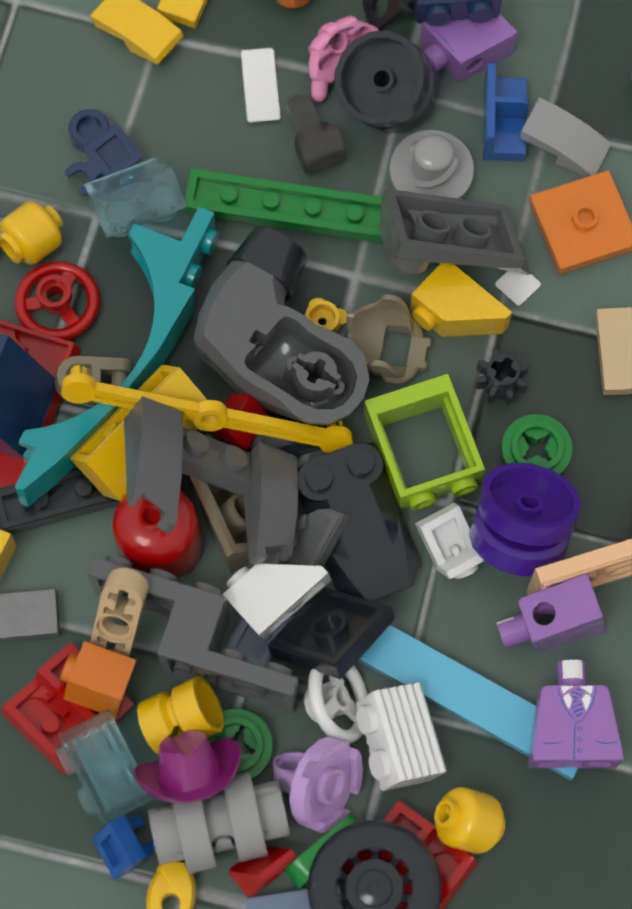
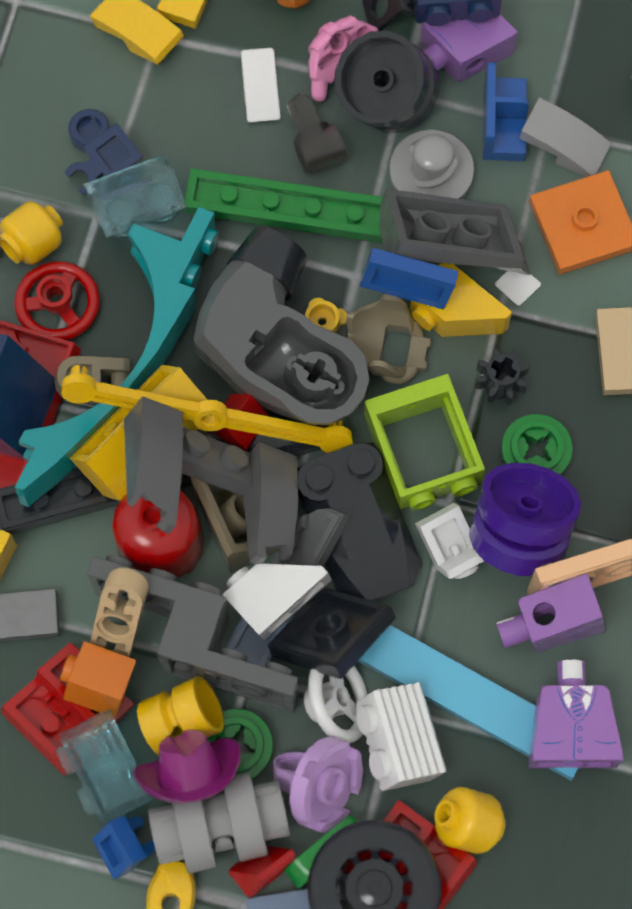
none -> blue tile [359,248,458,309]

